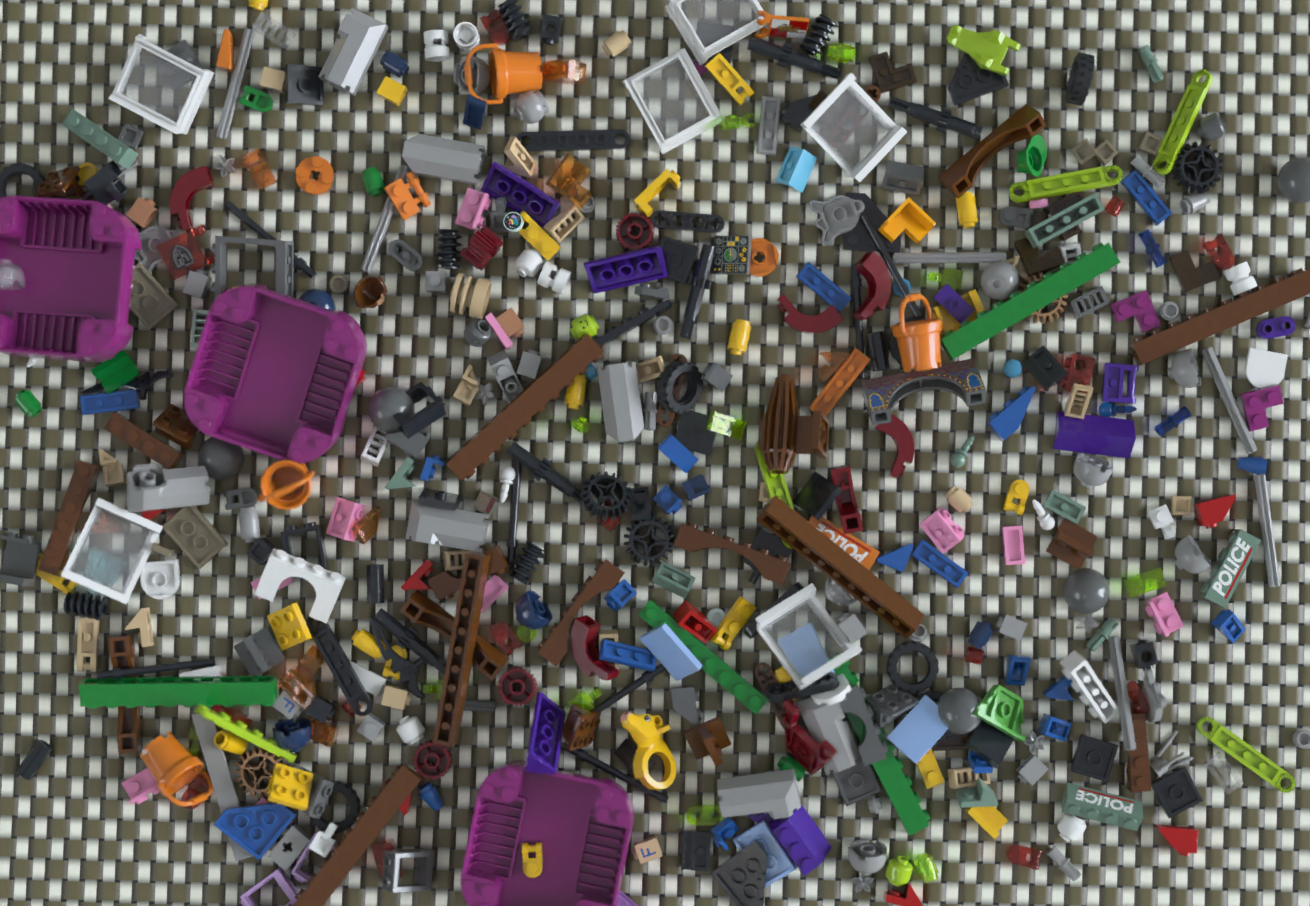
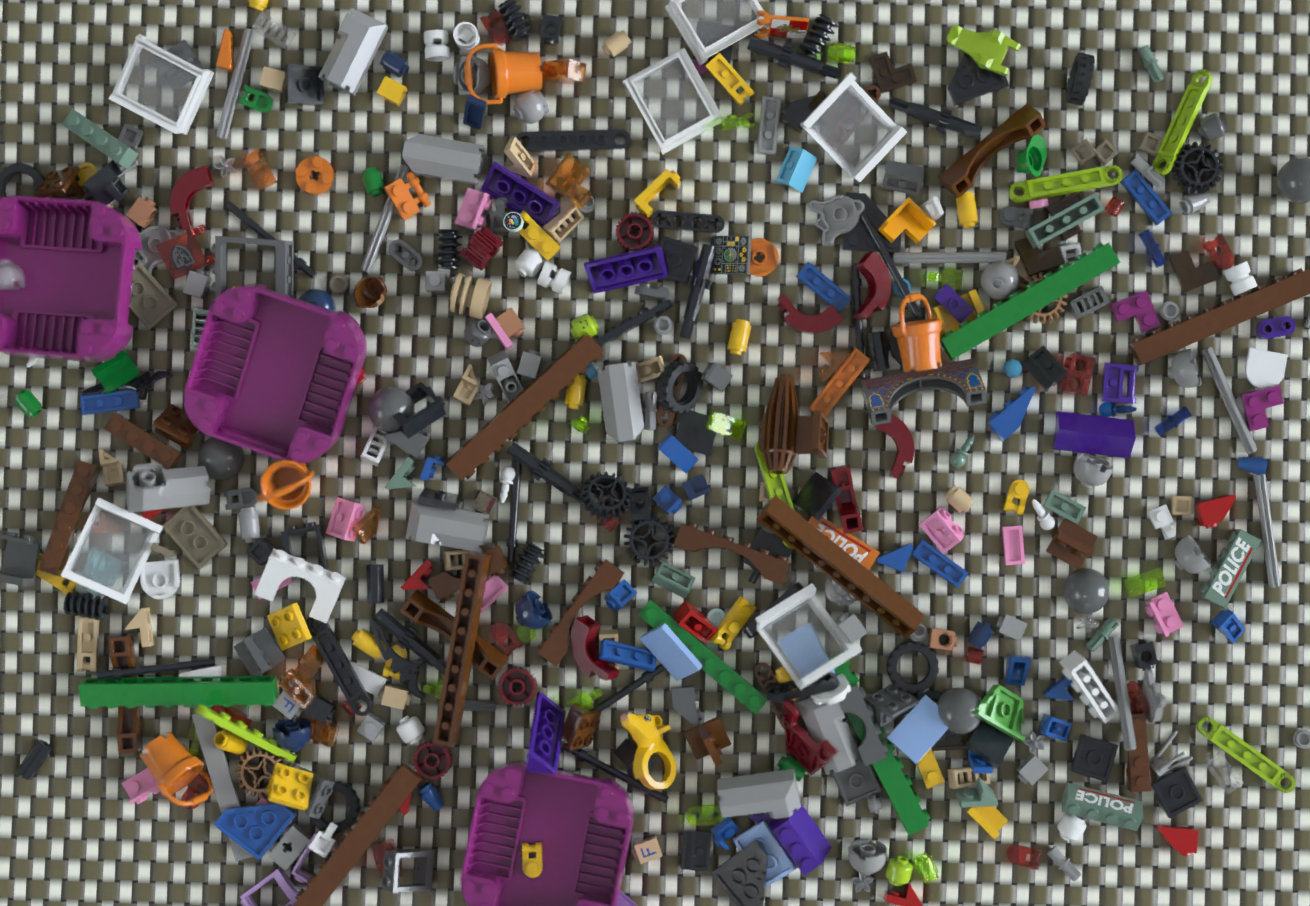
tan slope [1064,383,1093,419] -> none
none -> white slope [920,196,944,221]
none -> nougat brick [928,627,958,651]

